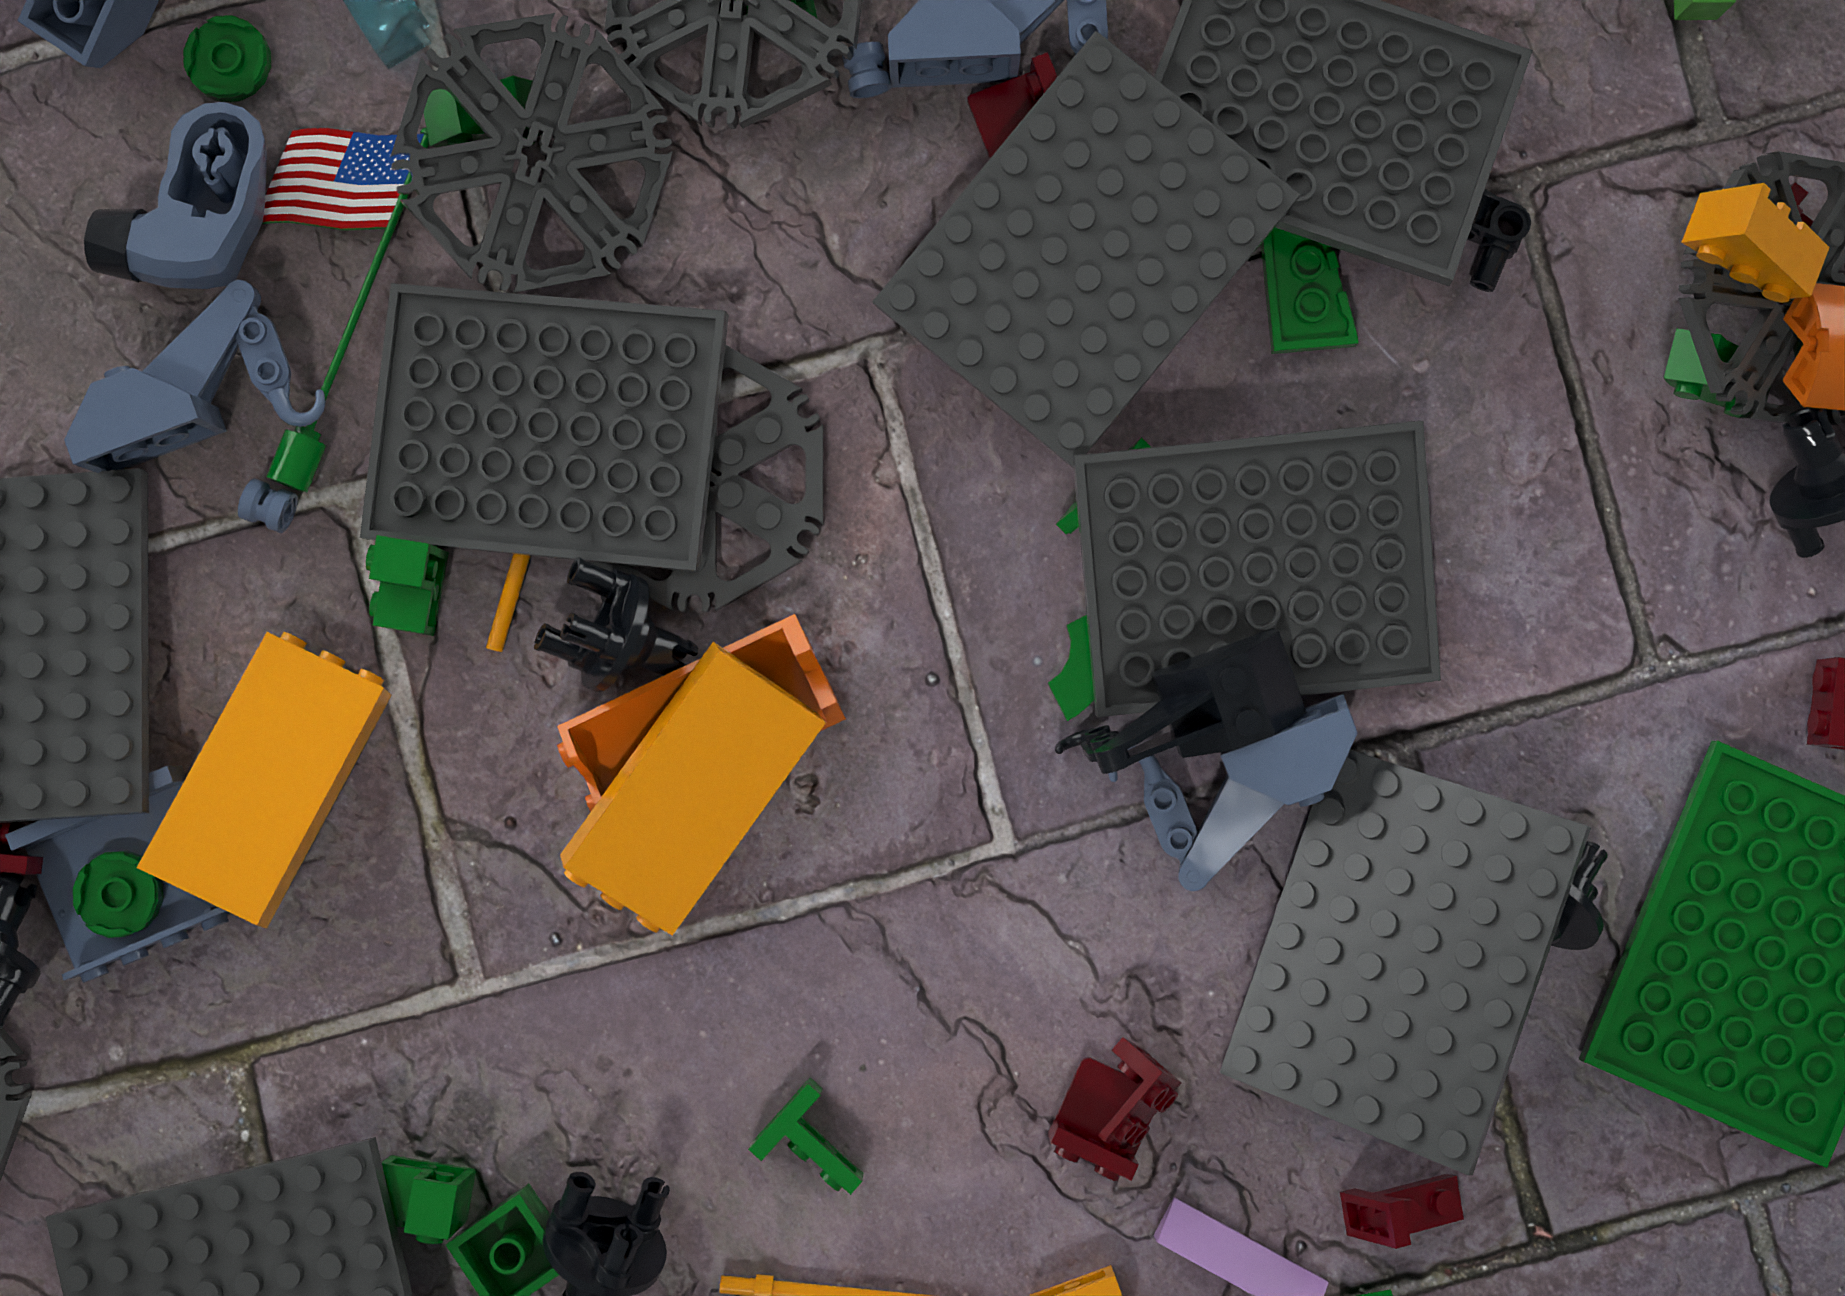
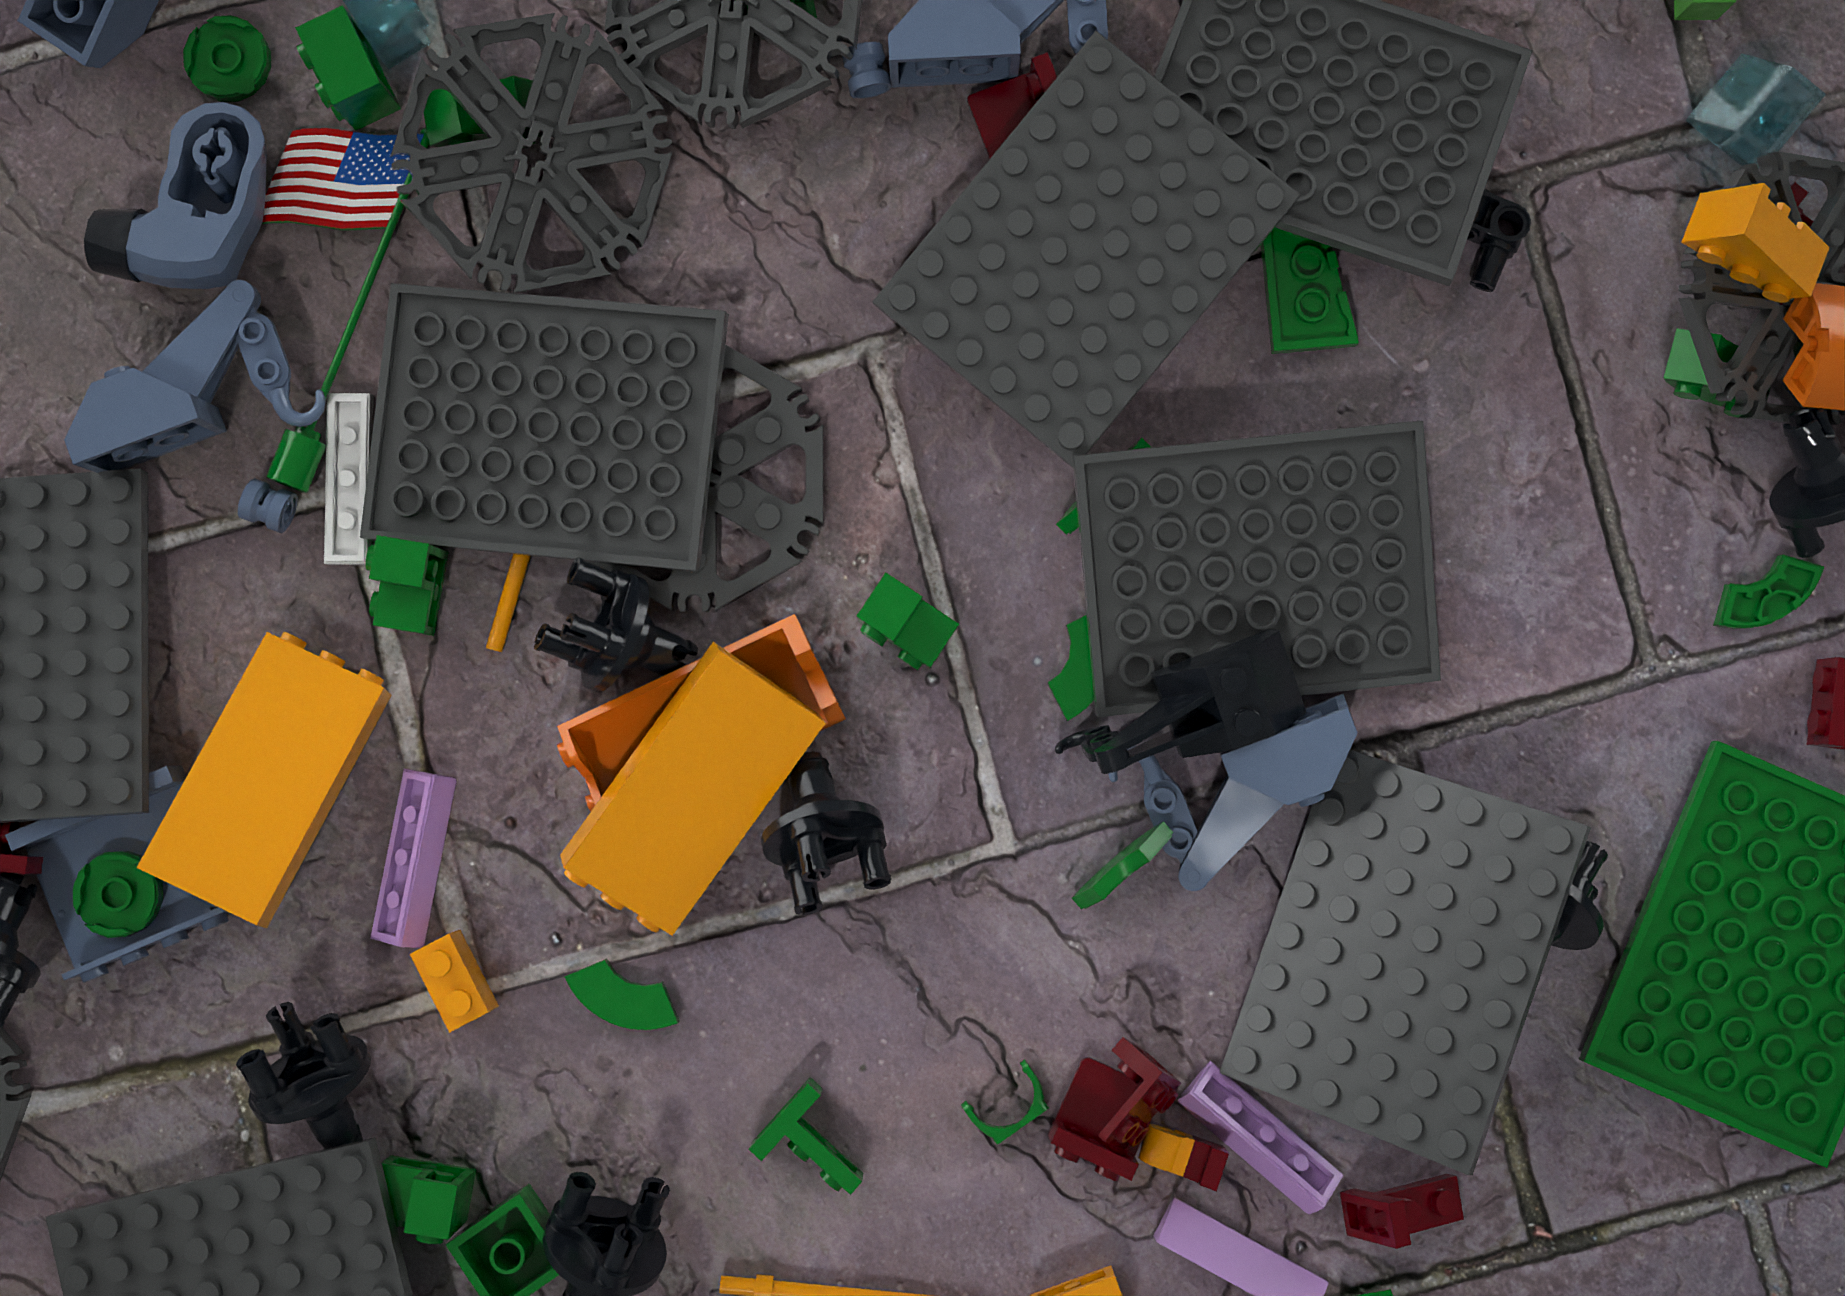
none -> black piece [236,1002,371,1149]
none -> green brick [295,5,401,131]
none -> white tile [324,393,374,565]
none -> lavender slope [370,769,456,948]
none -> light orange brick [410,930,499,1033]
none -> green tile [565,958,680,1030]
none -> black piece [761,751,892,915]
none -> green brick [856,572,959,671]
none -> green cap [961,1059,1049,1145]
none -> green tile [1071,821,1174,909]
none -> leg [1138,1124,1229,1192]
none -> lavender slope [1177,1061,1343,1214]
none -> clear light blue slope [1686,54,1826,169]
none -> green tile [1713,554,1825,629]

